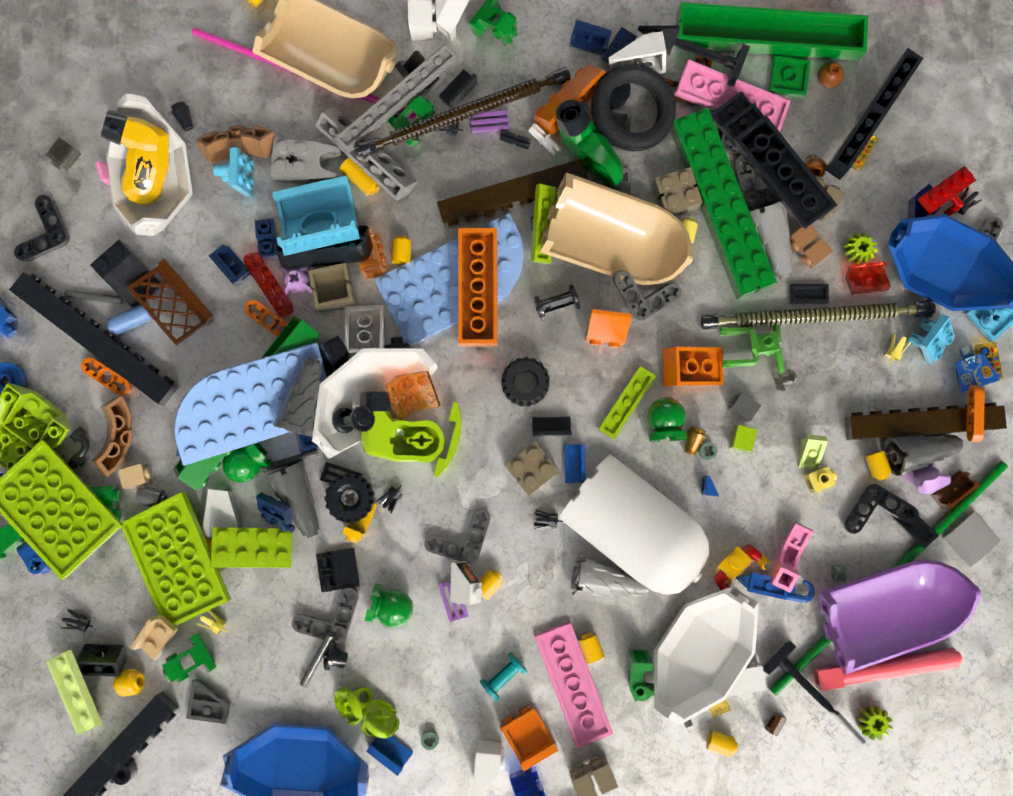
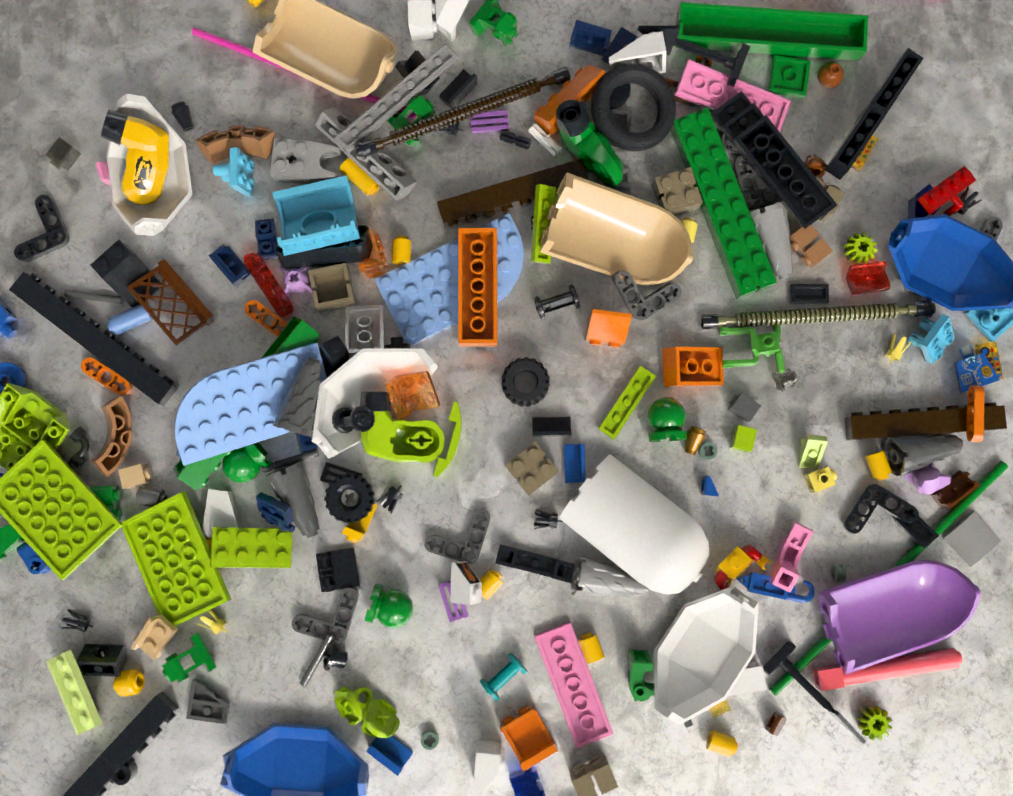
none -> black slope [495,544,576,583]

